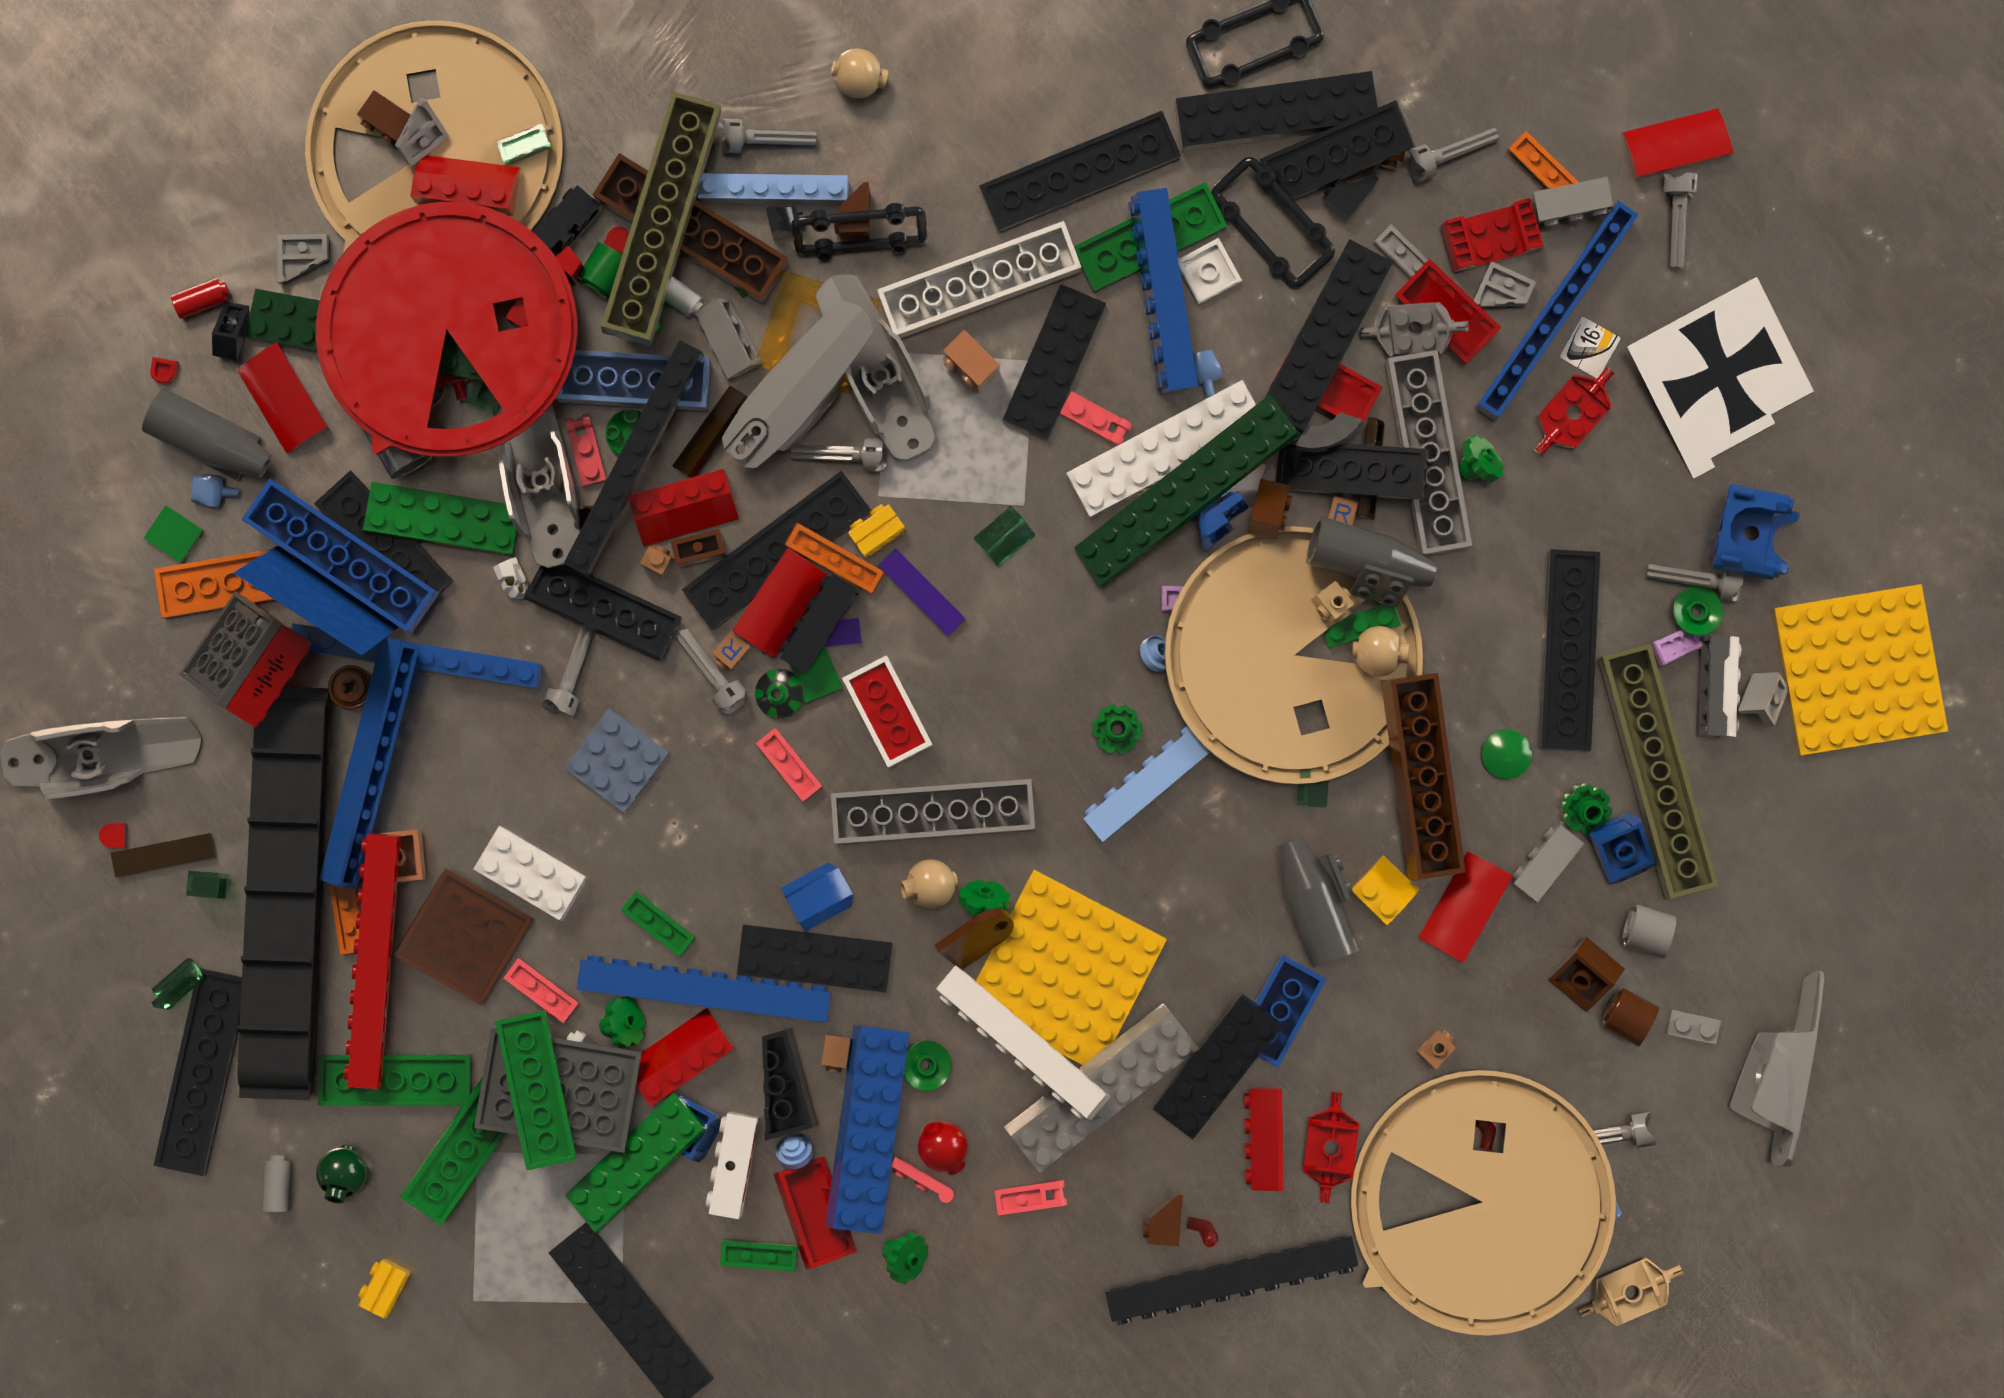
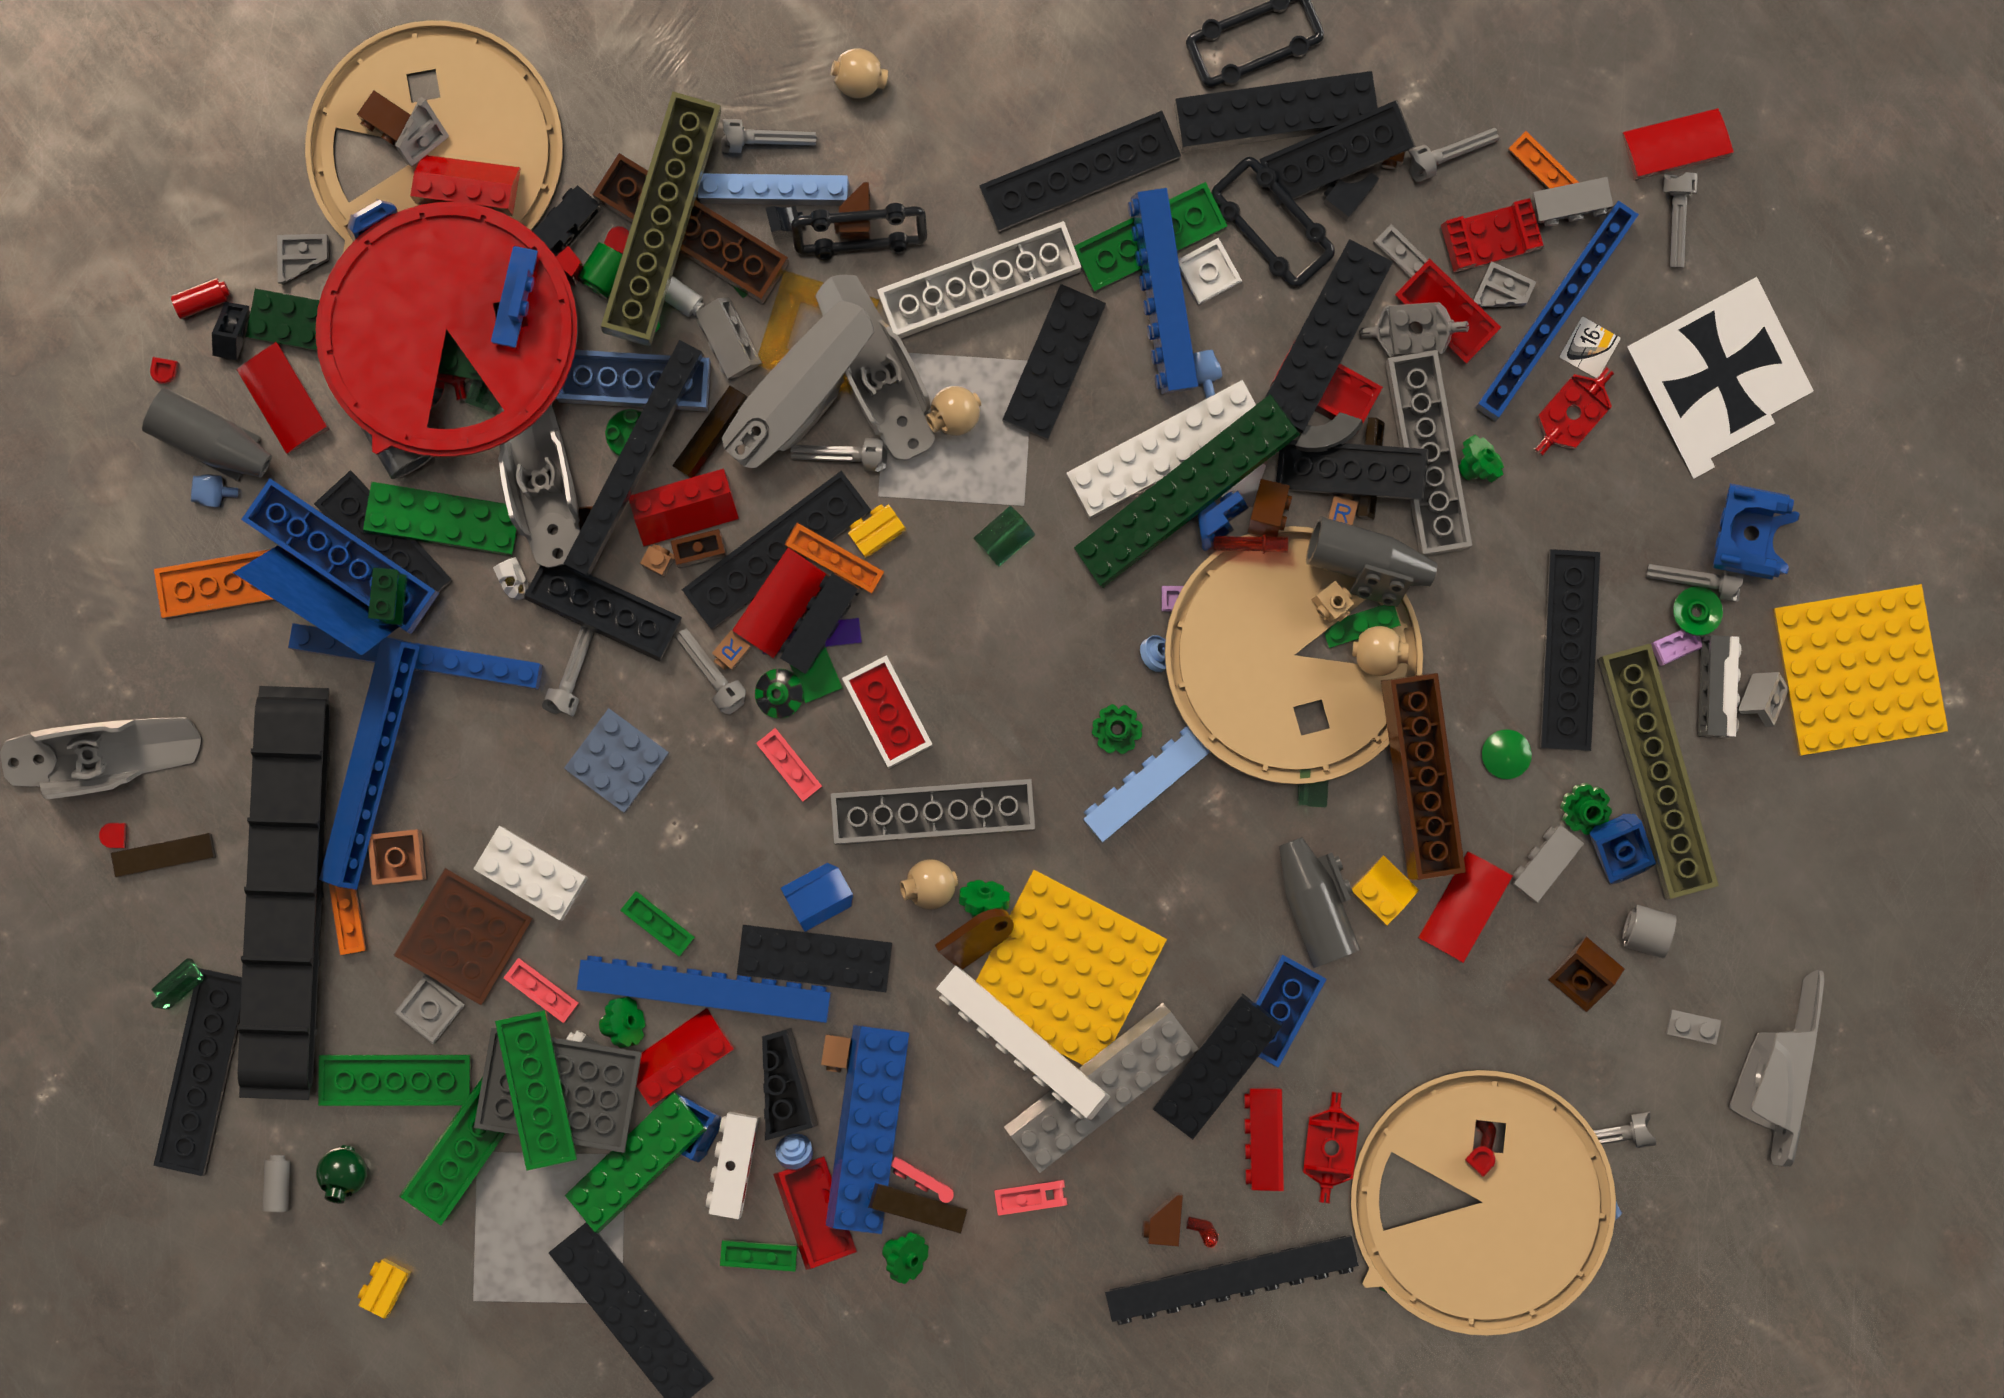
green piece [143,505,203,563] -> none
piece [179,591,313,728] -> none
clear green panel [186,871,228,899] -> none
reddish brown piece [328,665,372,712] -> none
red brick [344,833,401,1089] -> none
clear green tile [496,123,552,166] -> none
coral plate [565,413,607,487] -> none
dark purple tile [878,548,966,636] -> none
green dish [904,1040,951,1091] -> none
red brick [918,1121,968,1175] -> none
nougat brick [943,330,1000,393] -> none
coral plate [1060,391,1133,445] -> none
medium nougat brick [1416,1030,1456,1070] -> none
tan plate [1578,1257,1684,1326] -> none
reddish brown piece [1602,988,1660,1047] -> none
none -> blue slope [347,199,398,241]
none -> dark green panel [368,568,407,626]
none -> light grey plate [394,974,465,1044]
none -> blue bracket [491,246,538,348]
none -> dark brown tile [868,1183,968,1234]
none -> tan brick [925,386,981,436]
none -> clear red axle [1213,534,1288,554]
none -> red tile [1465,1146,1495,1177]

